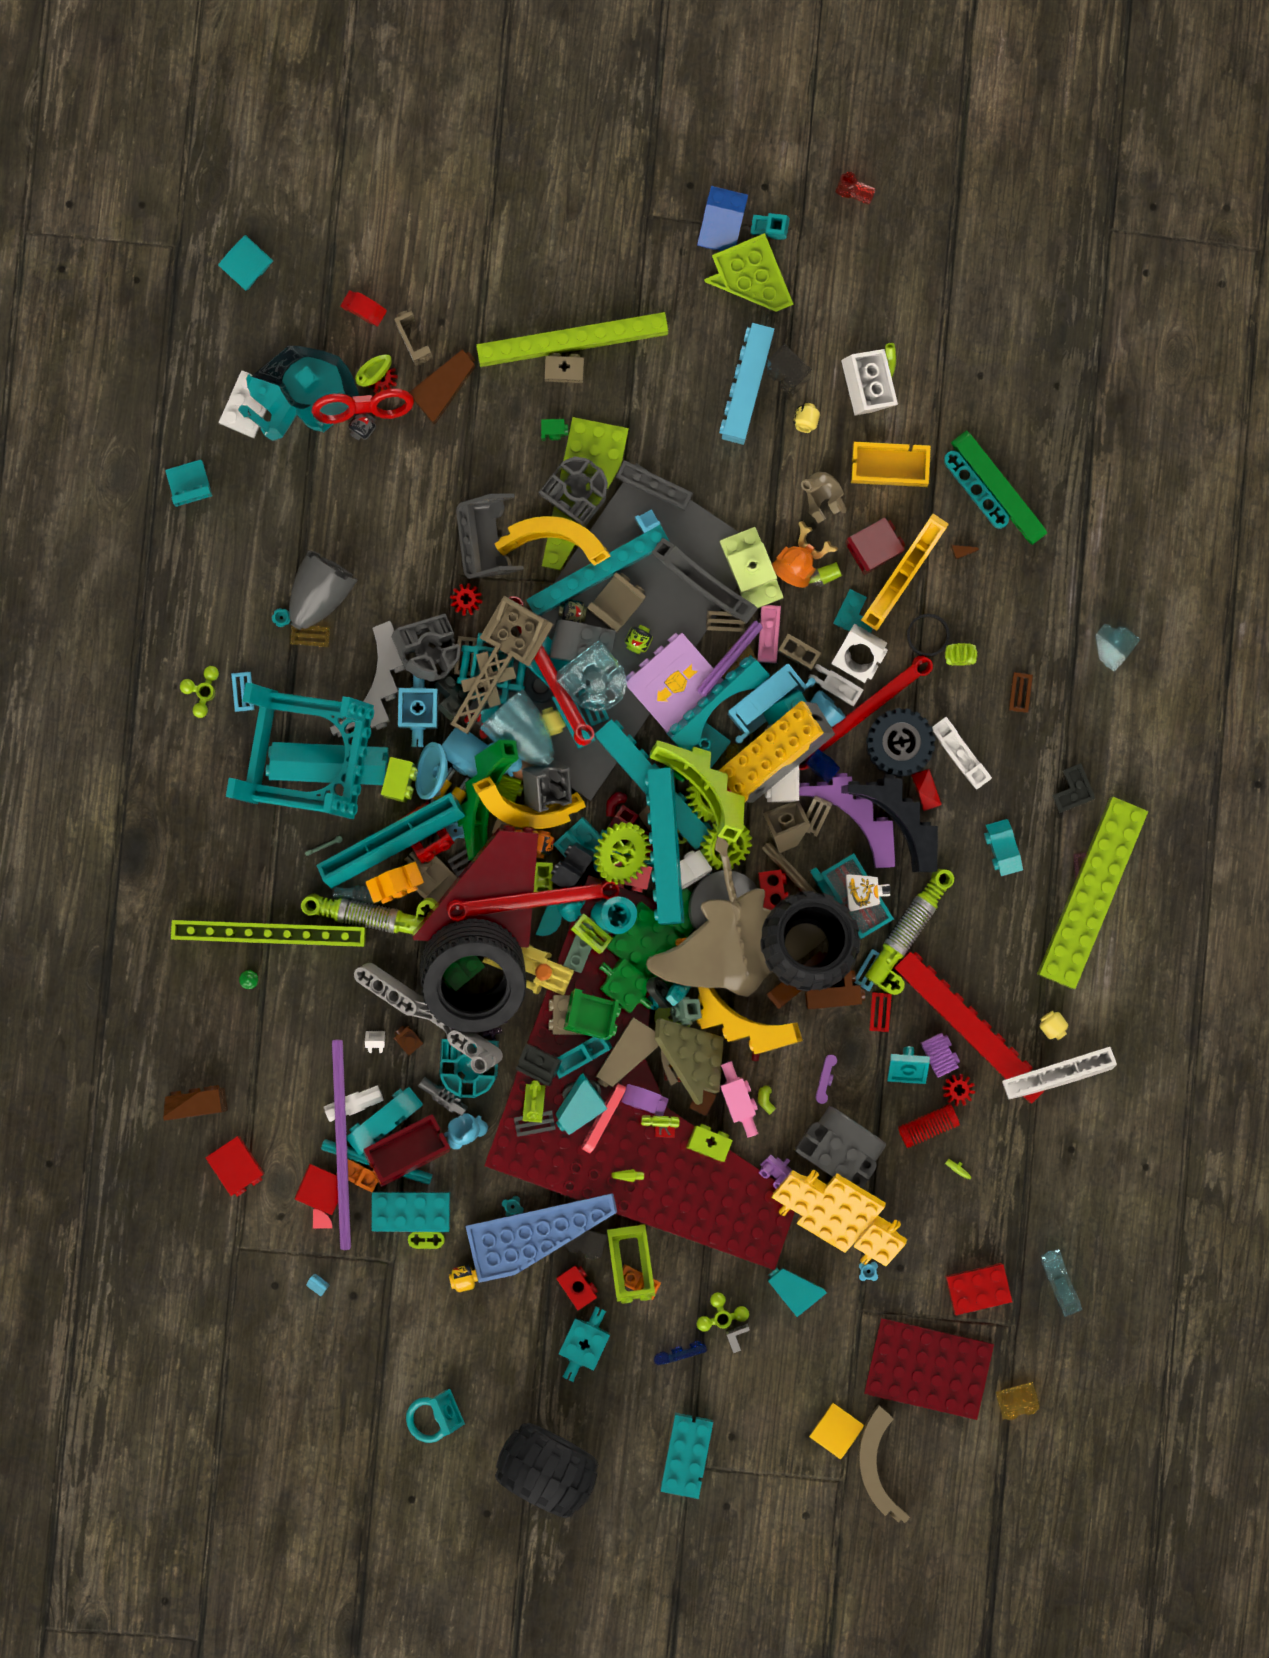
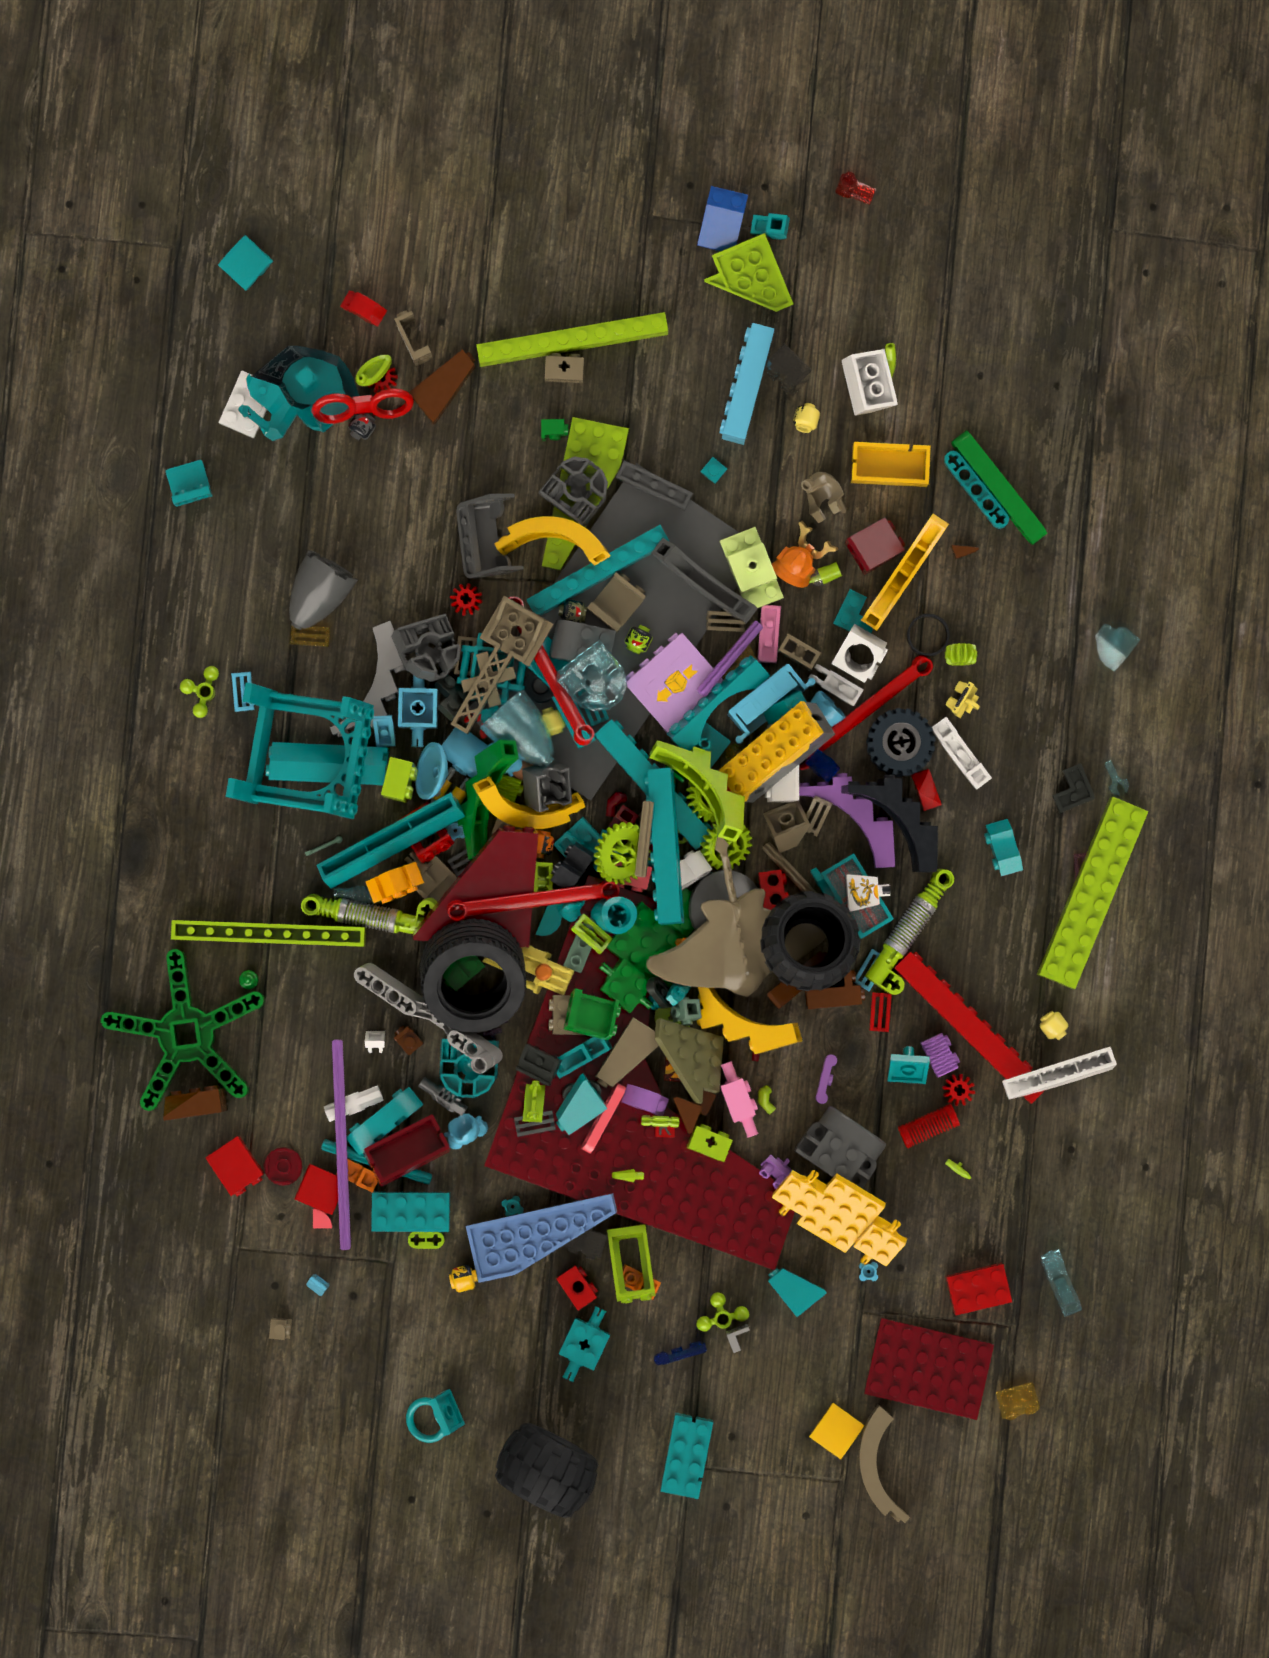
teal plate [272,608,291,627] -> none
medium azure panel [635,509,661,534] -> none
dark tan slope [661,1050,678,1086] -> none
reddish brown tile [1008,672,1033,713] -> none
none -> green beam [101,949,265,1111]
none -> dark red tile [264,1147,303,1186]
none -> dark tan brick [269,1317,292,1340]
none -> medium azure slope [373,715,396,747]
none -> dark tan axle [635,801,654,877]
none -> reddish brown slope [673,1097,702,1134]
none -> teal plate [701,457,727,484]
none -> light yellow hips [946,681,980,718]
none -> clear light blue bar [1105,761,1129,796]

